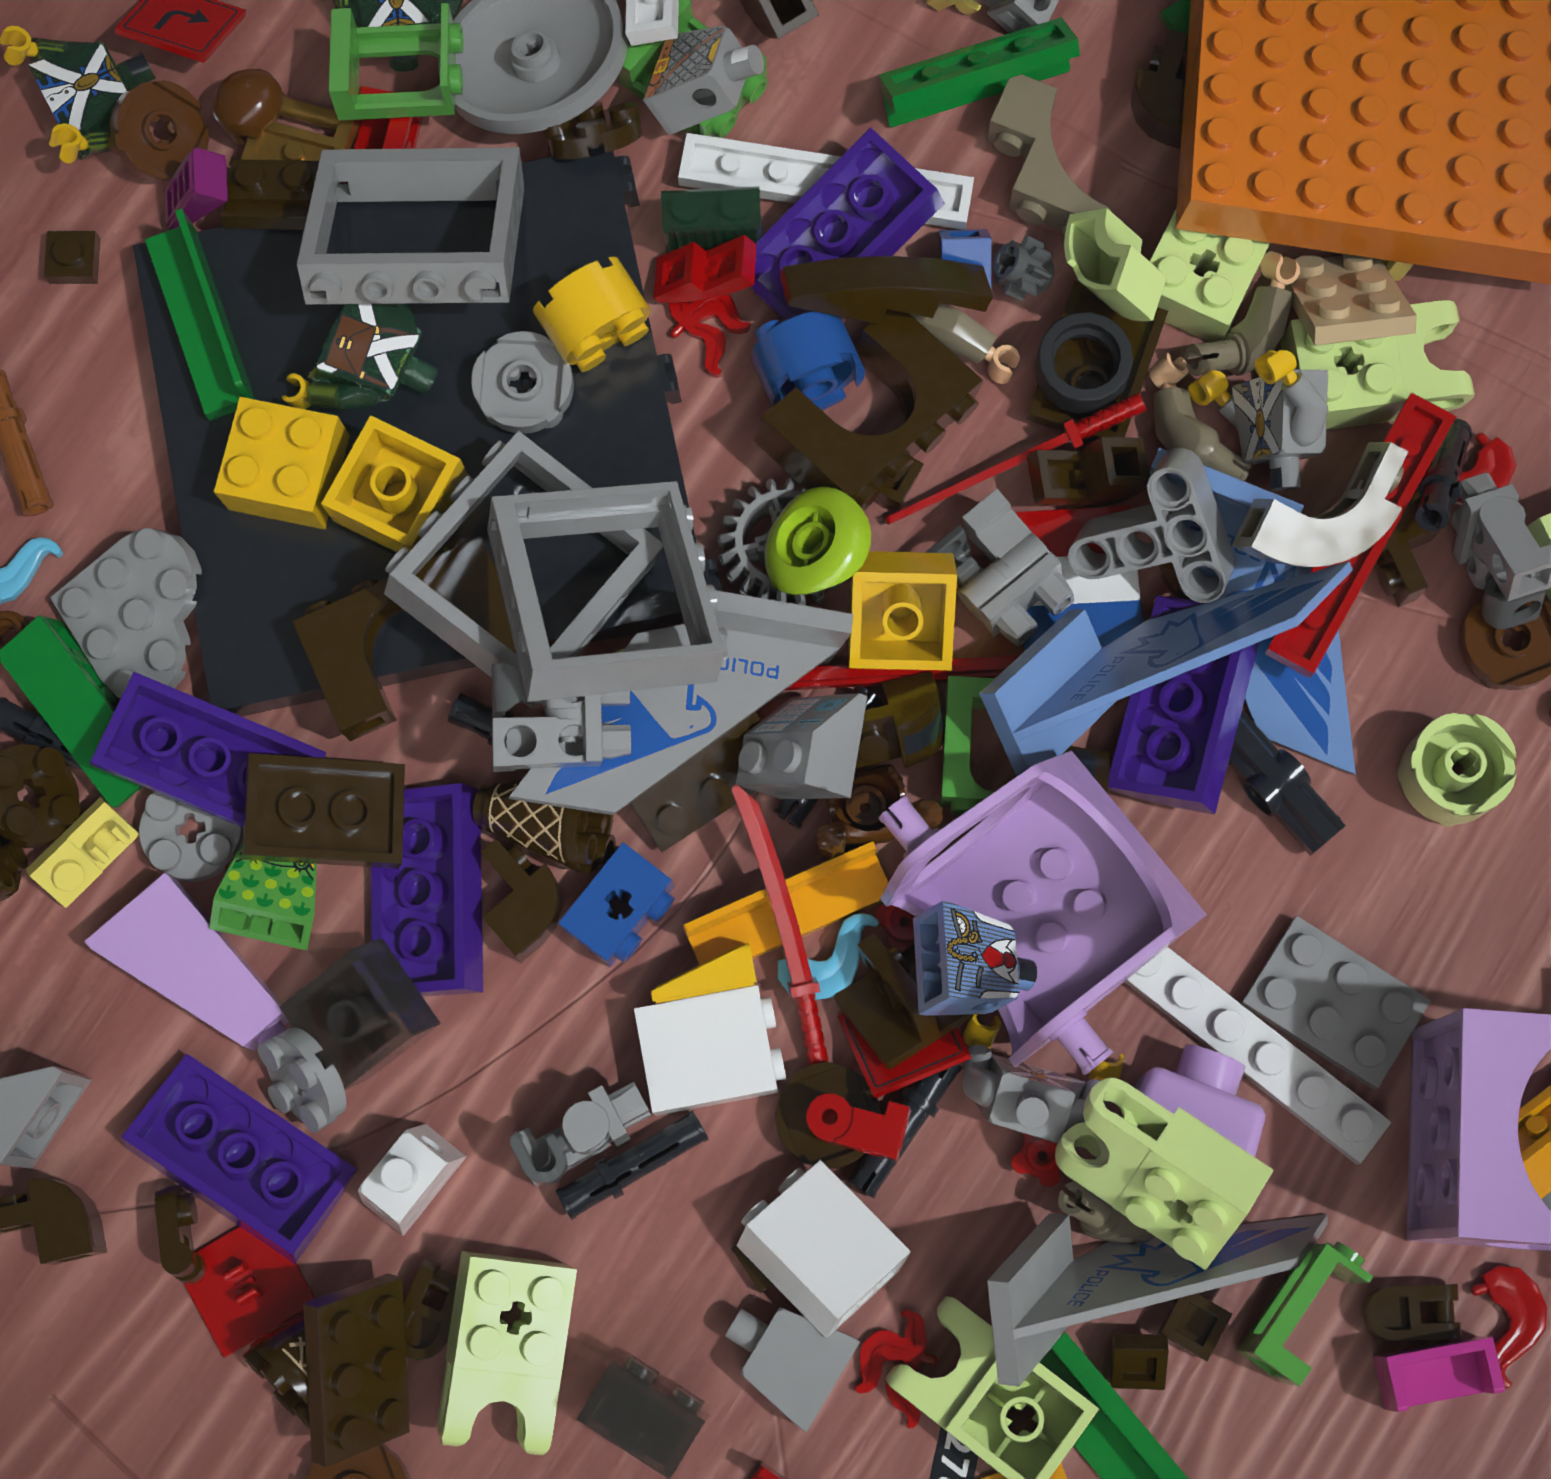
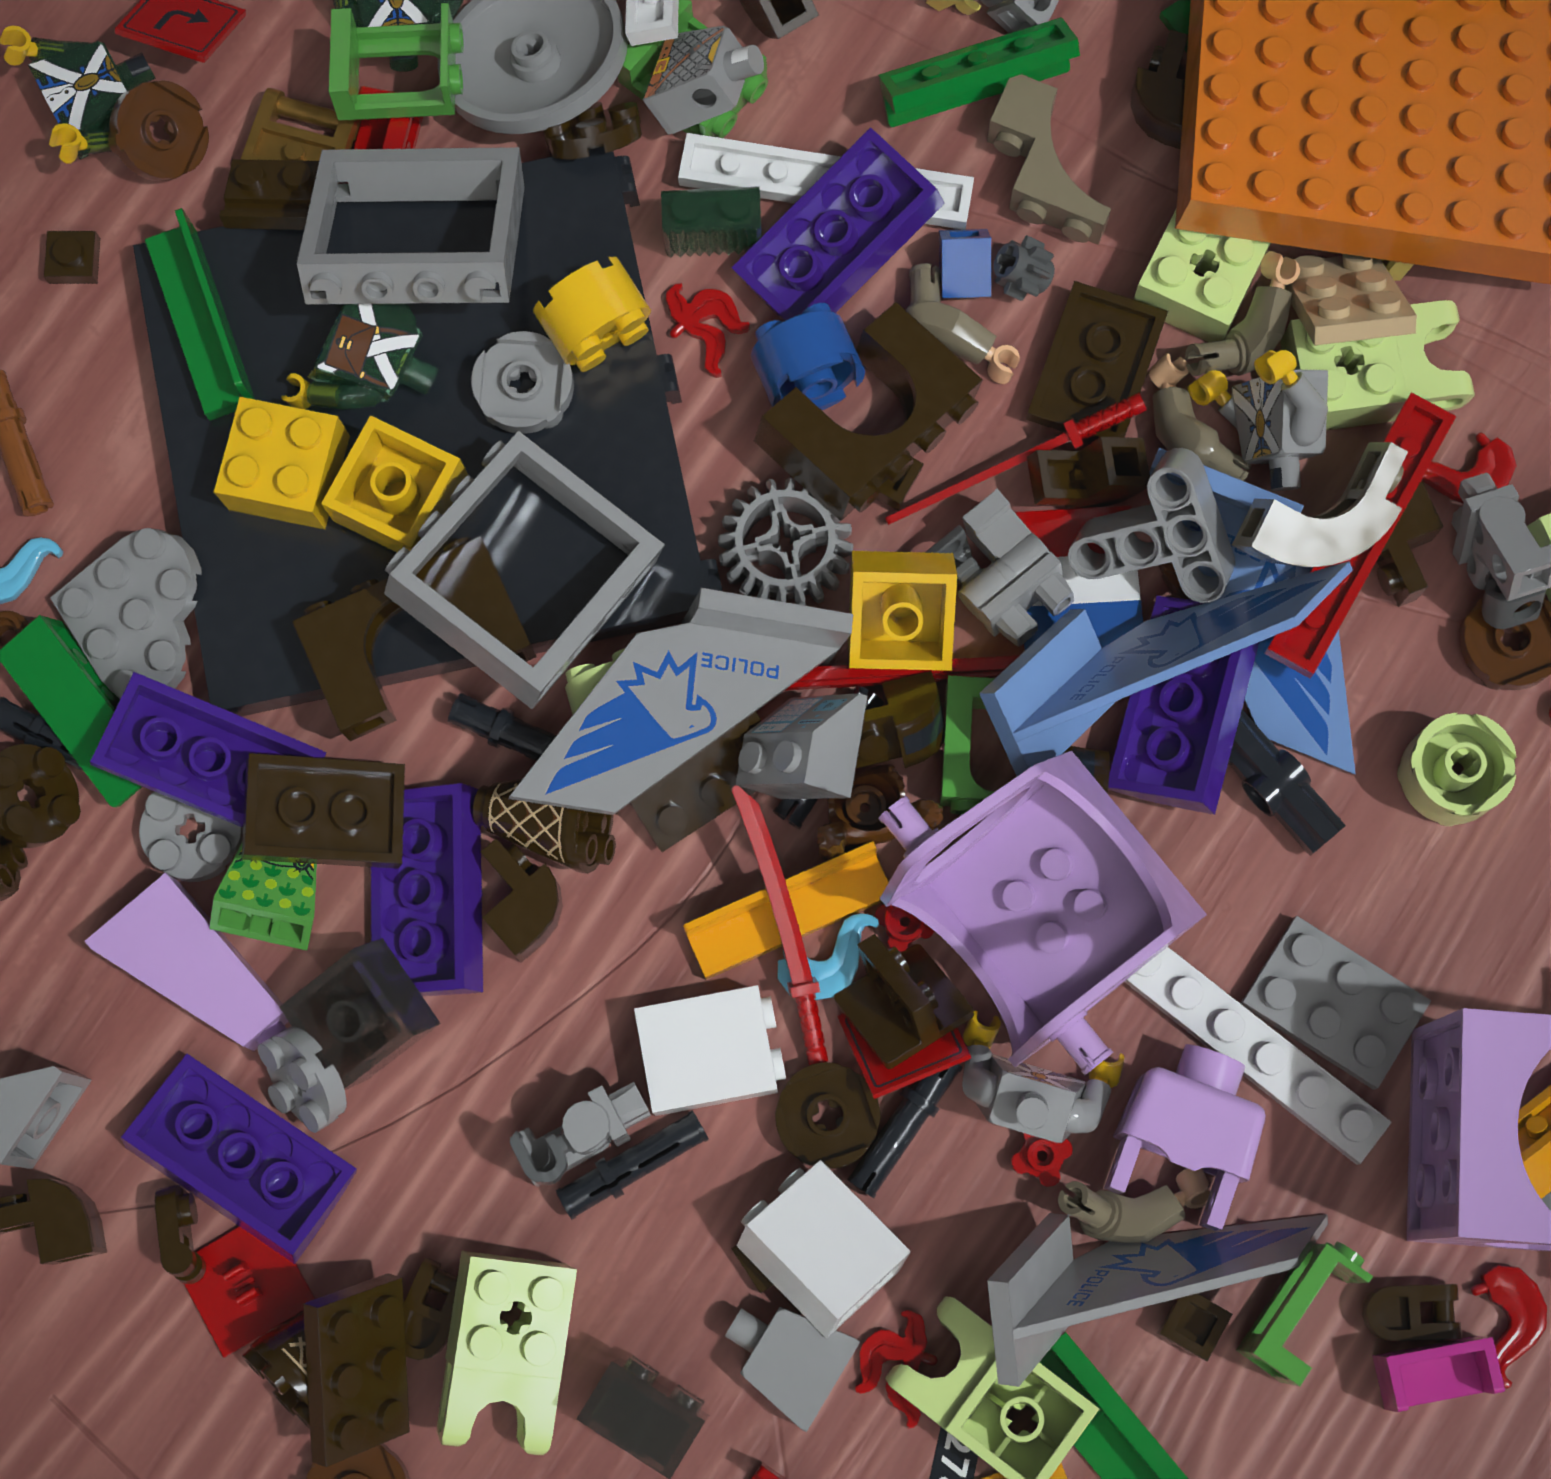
light yellow plate [26,797,139,908] -> none
magenta slope [164,148,228,231] -> none
reddish brown hair [212,69,283,145] -> none
white torso [358,1124,467,1236] -> none
light grey window [487,481,729,702] -> none
light grey hips [491,662,631,772] -> none
blue brick [558,842,675,967] -> none
yellow slope [651,943,757,1004] -> none
red slope [653,235,757,303] -> none
lime hat [764,487,871,595] -> none
dark brown slope [780,256,993,324] -> none
red leg [806,1093,911,1162] -> none
torso [913,901,1037,1016] -> none
black tyre [1035,312,1133,414] -> none
yellowish green brick [1055,1078,1274,1270] -> none
yellowish green brick [1064,208,1167,321] -> none
dark brown plate [1110,1333,1169,1390] -> none
black pin [1415,418,1472,532] -> none

